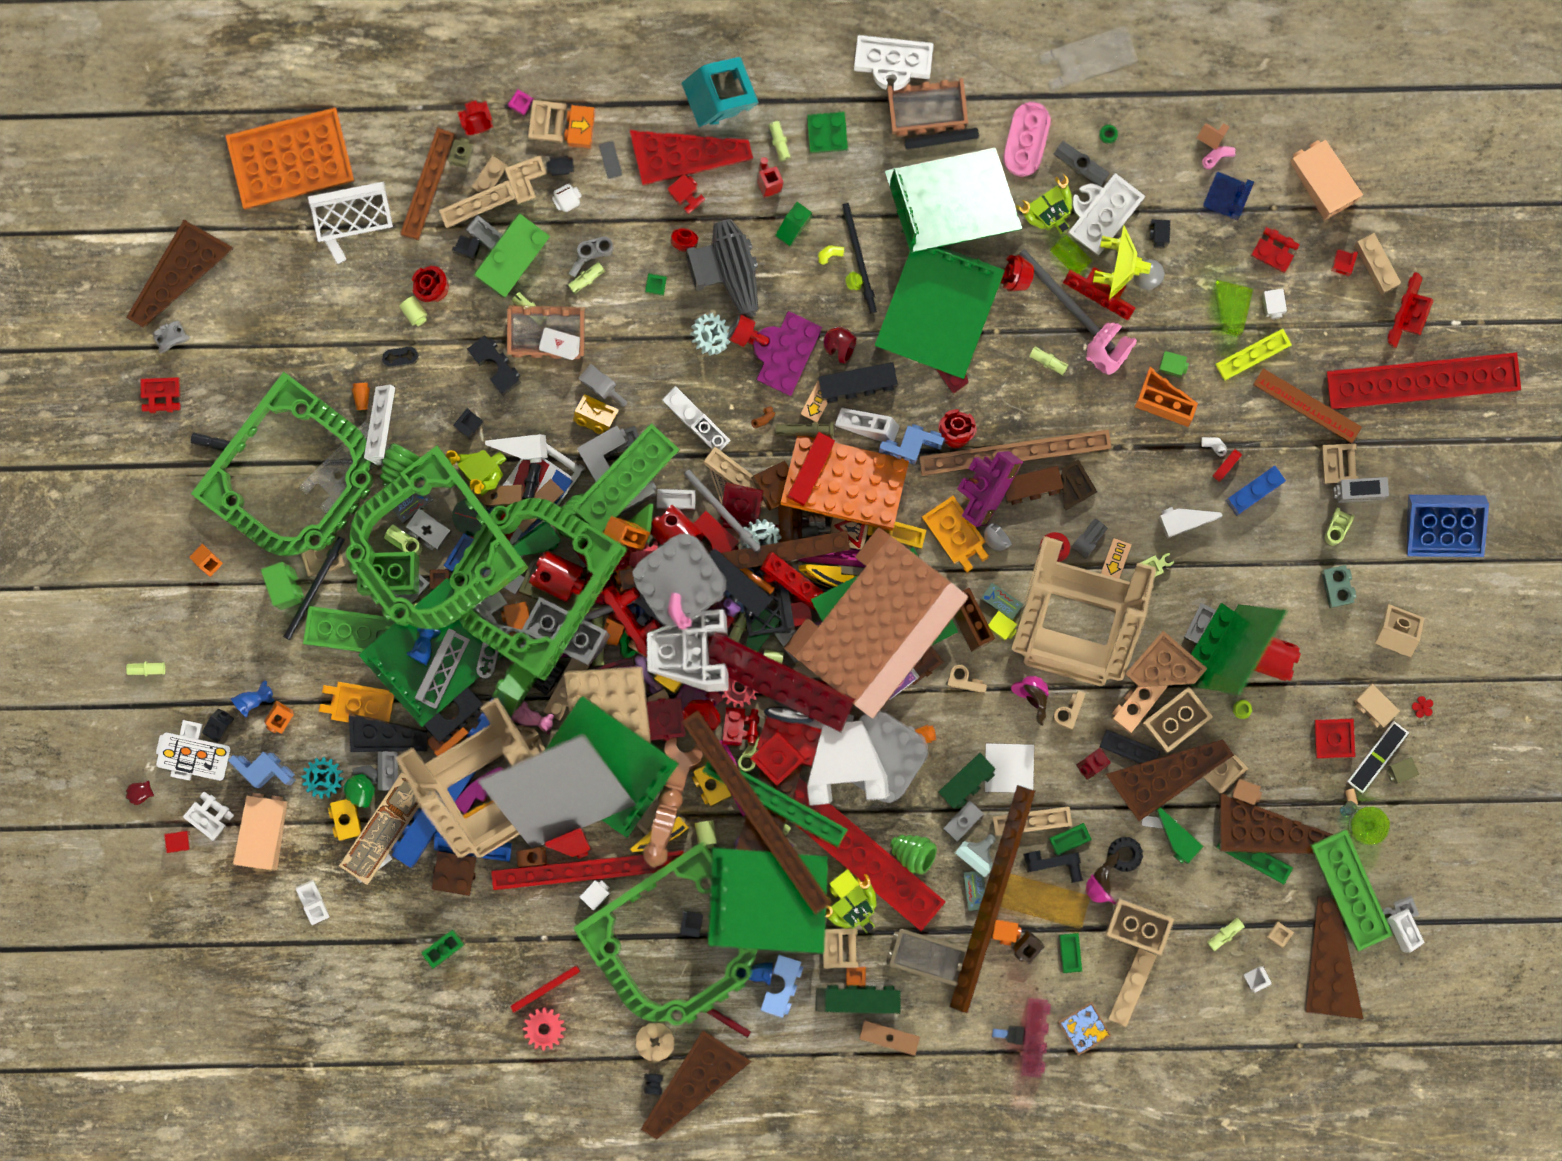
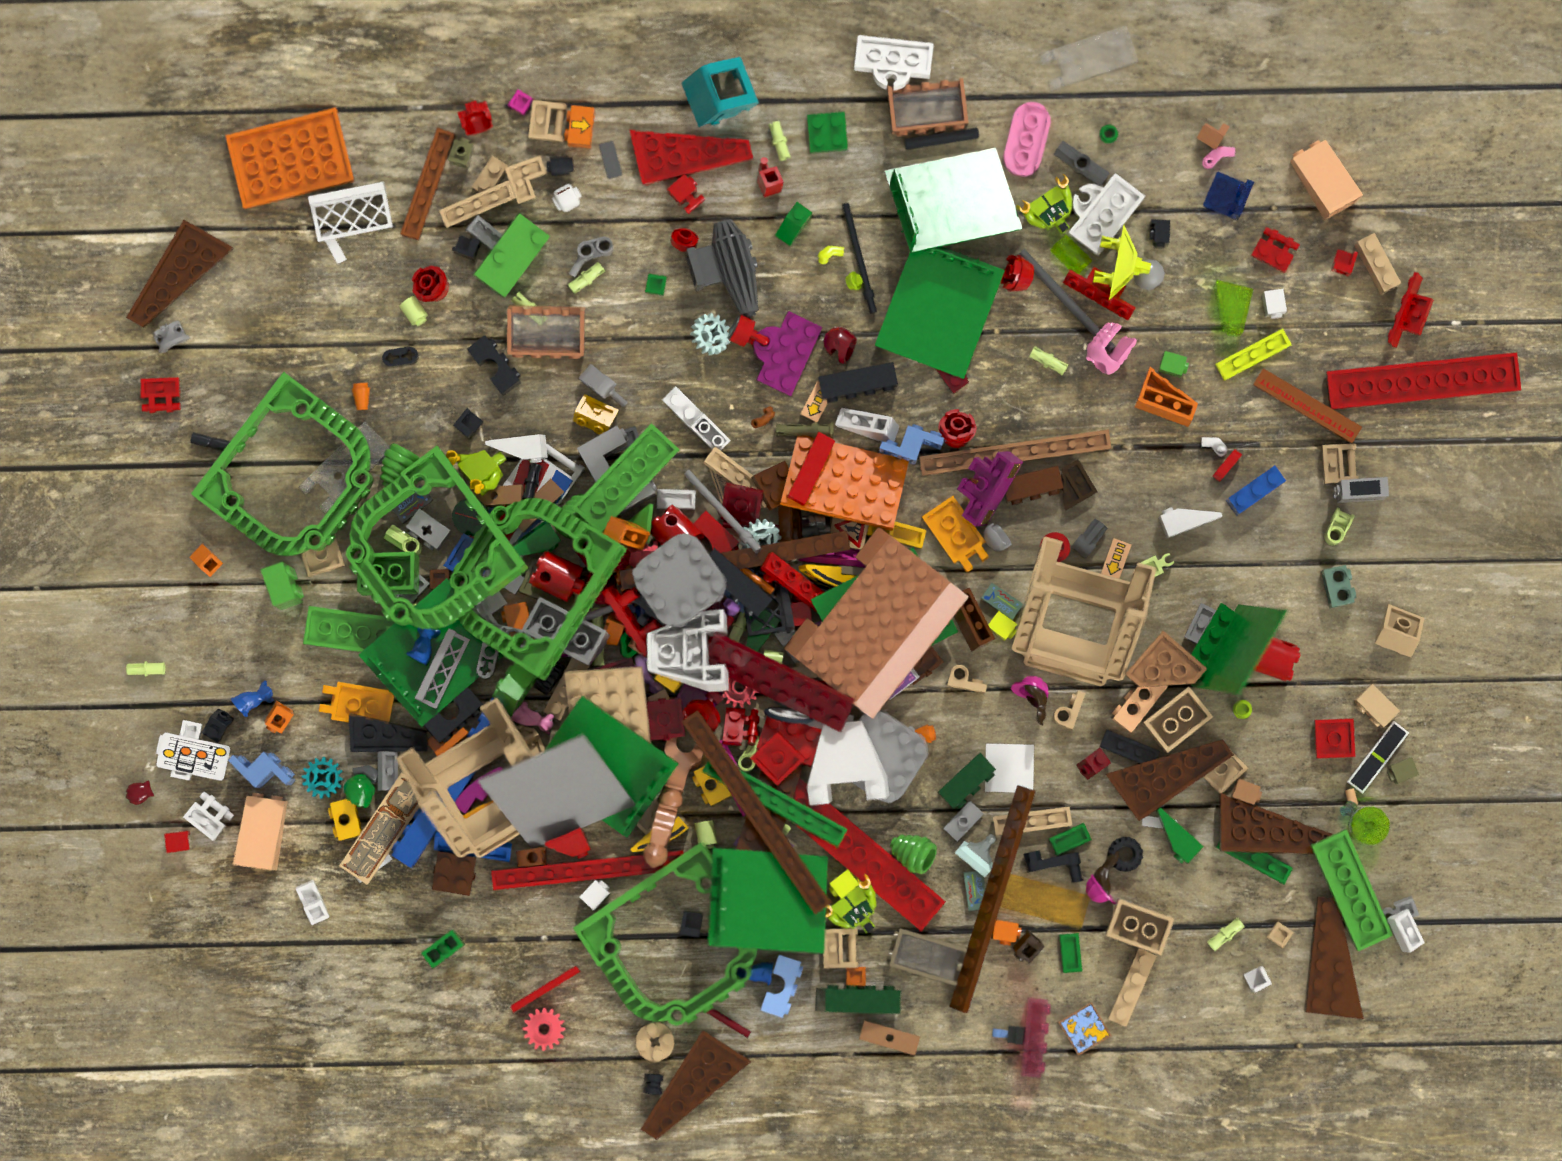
black bar [283,536,345,640] -> none
white panel [364,385,395,465] -> none
white slope [539,327,580,360] -> none
bright pink arm [668,593,691,629] -> none
blue slope [1407,494,1489,557] -> none
red plant [1412,696,1434,718] -> none

